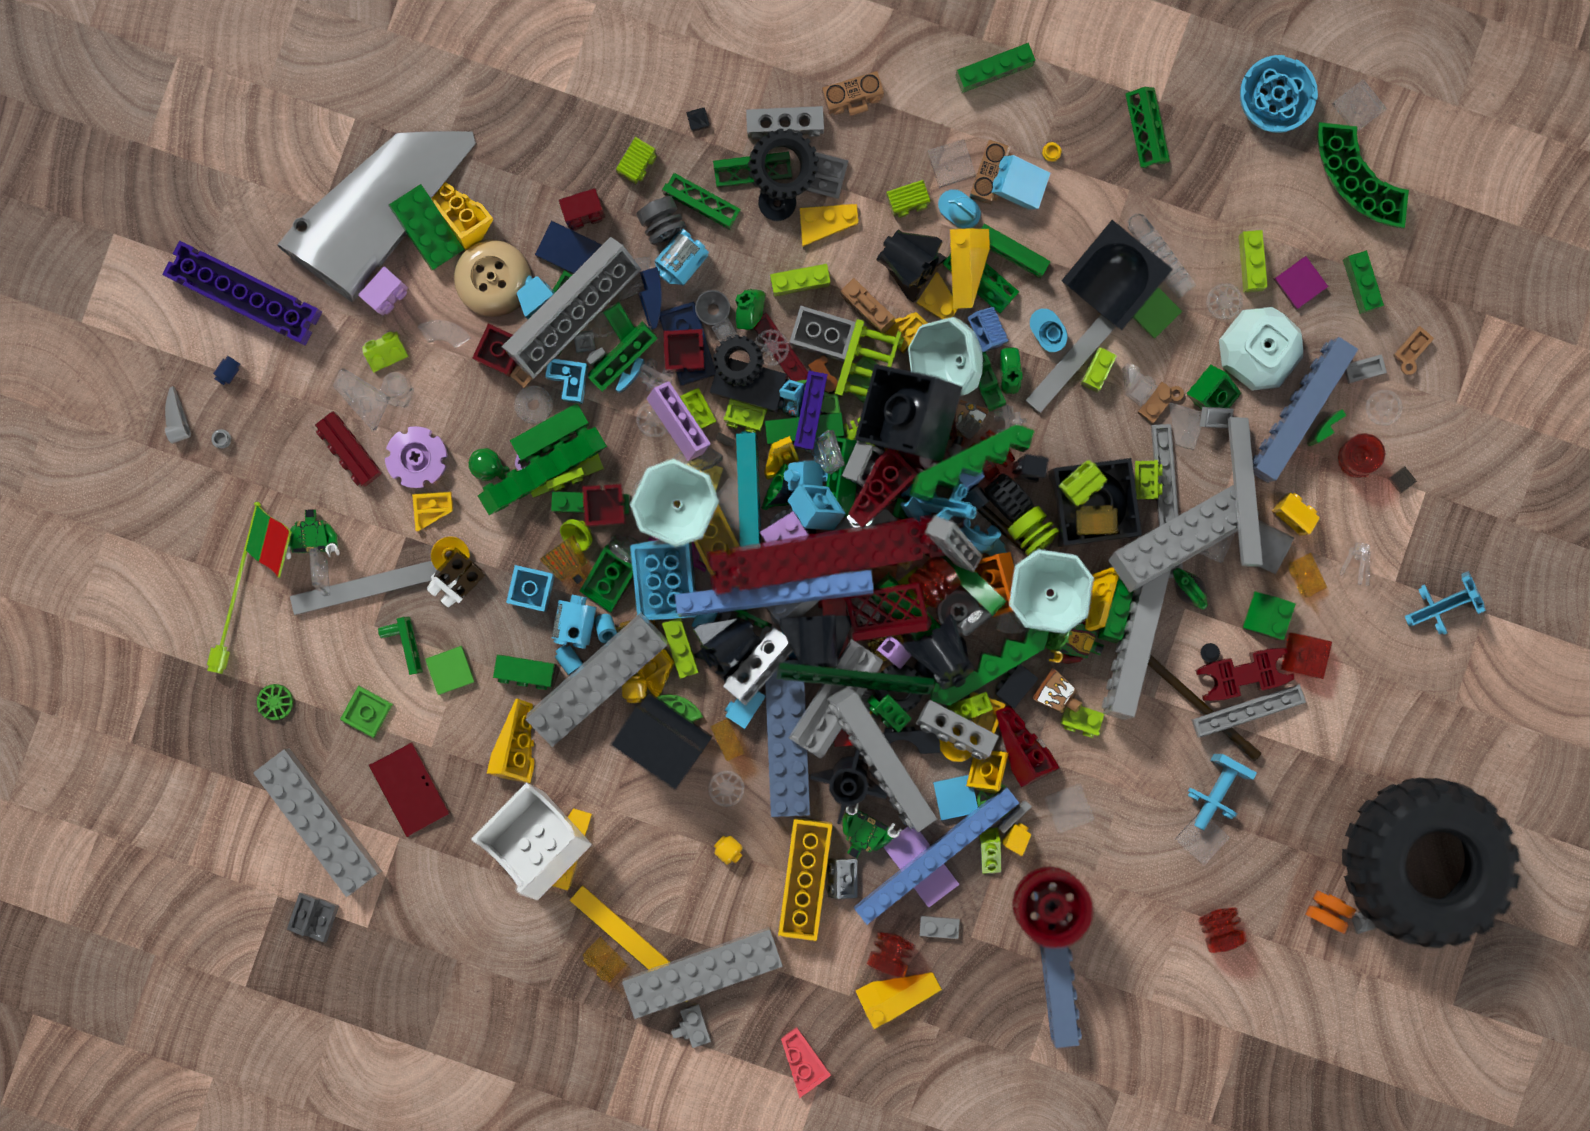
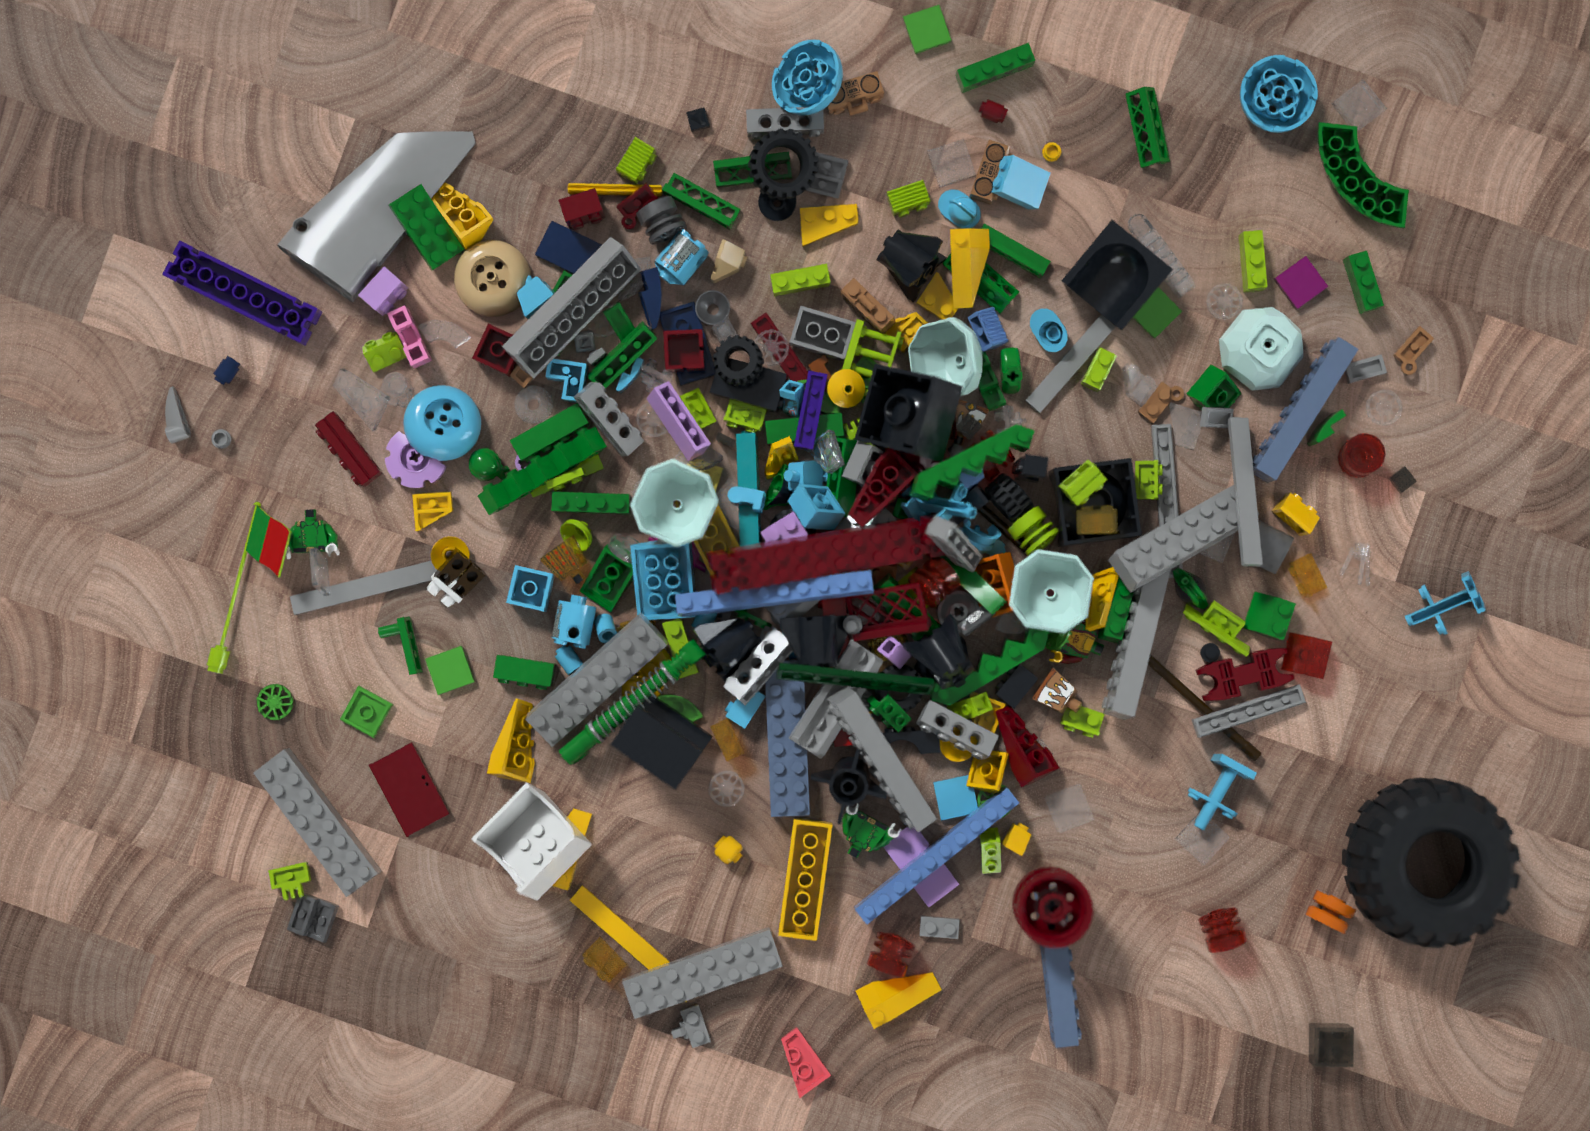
dark red piece [582,484,626,527] -> none
green piece [735,289,766,330] -> none
dark grey bracket [826,858,857,899] -> none
light grey tile [997,800,1032,833] -> none
light grey tile [1352,912,1376,934] -> none
none -> lime hinge [268,862,311,901]
none -> bright pink arch [387,305,432,368]
none -> medium azure brick [403,385,481,461]
none -> green piece [559,639,706,765]
none -> yellow axle [568,183,663,196]
none -> light grey brick [573,382,644,456]
none -> dark red hinge [616,182,658,229]
none -> tan slope [711,239,747,283]
none -> medium azure leg [728,486,766,513]
none -> medium azure brick [772,39,843,116]
none -> yellow dish [827,369,865,408]
none -> light grey plate [843,615,863,634]
none -> bright green tile [903,5,951,54]
none -> dark red brick [978,99,1008,124]
none -> lime bracket [1183,600,1250,657]
none -> clear smoke piece [1309,1023,1354,1067]

